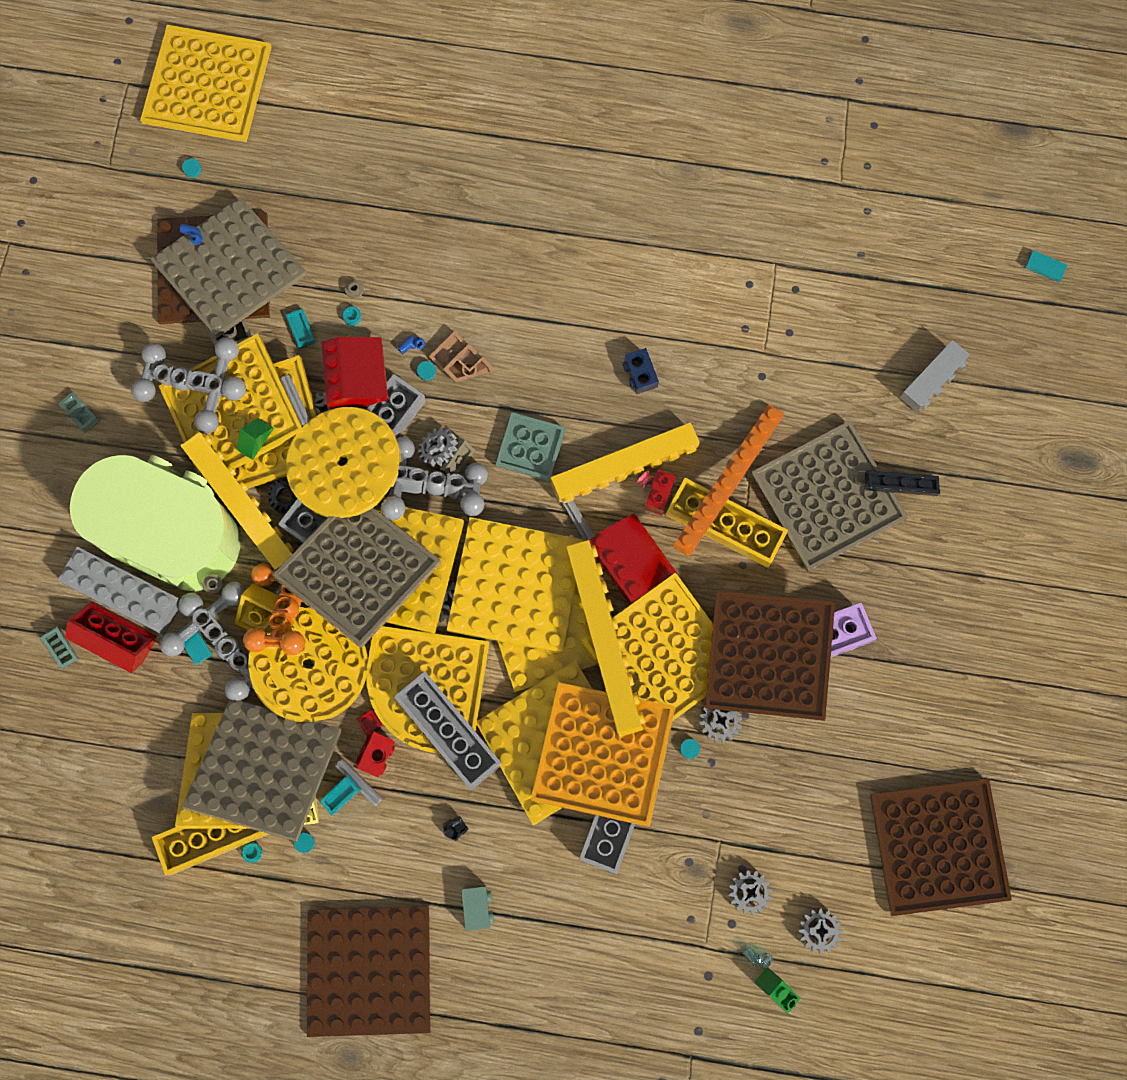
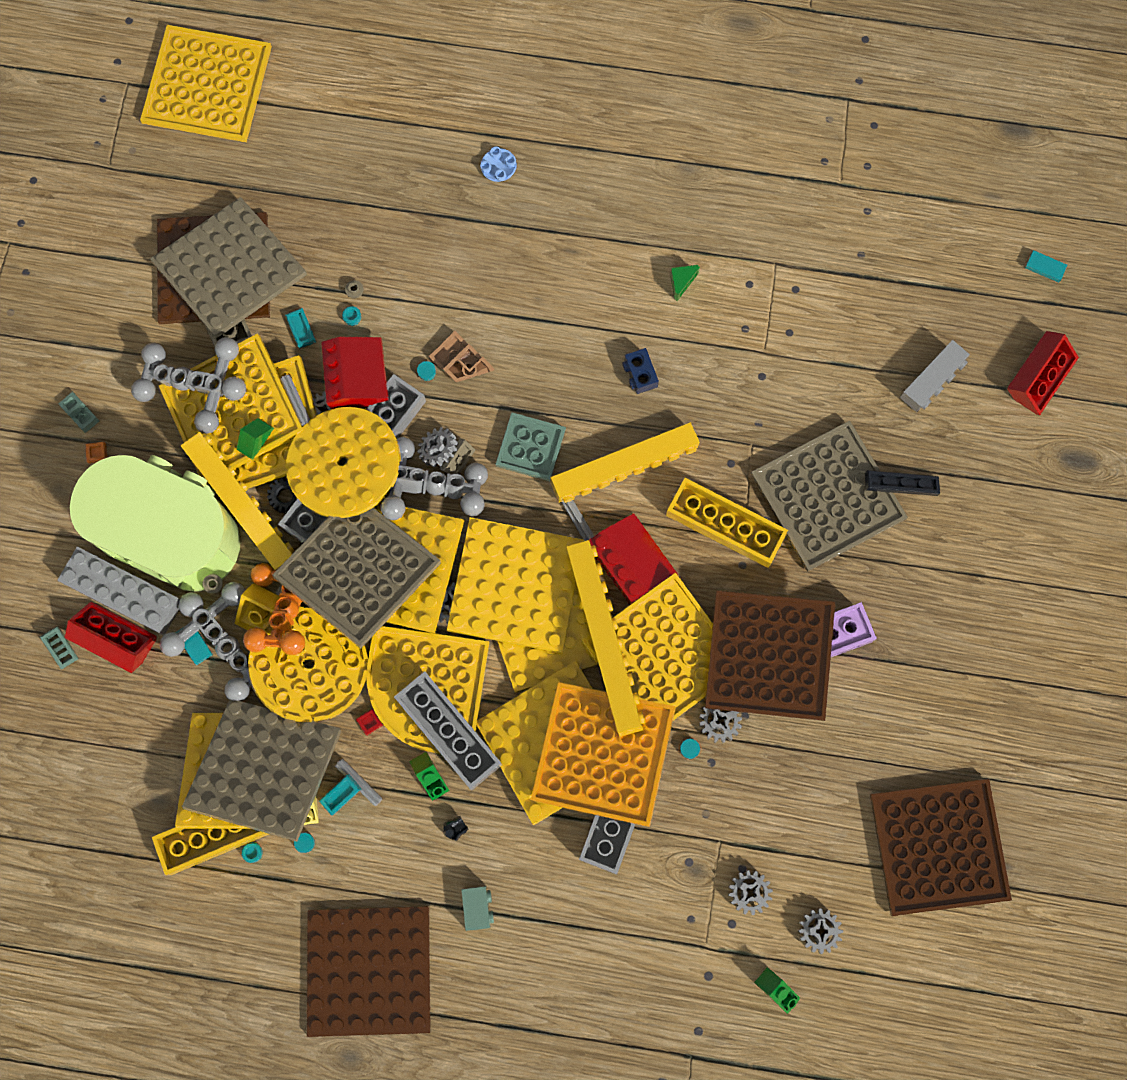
blue arm [180,224,203,245] -> none
teal tile [182,158,202,178] -> none
red brick [353,731,395,778] -> none
blue arm [397,336,425,354] -> none
coral bush [637,470,655,489] -> none
red brick [644,470,676,516] -> none
orange plate [673,404,785,557] -> none
clear light blue arm [742,946,773,968] -> none
none -> orange tile [86,442,107,464]
none -> green slope [409,752,450,801]
none -> light blue dish [480,147,517,182]
none -> green slope [670,265,700,301]
none -> red slope [1007,331,1079,415]

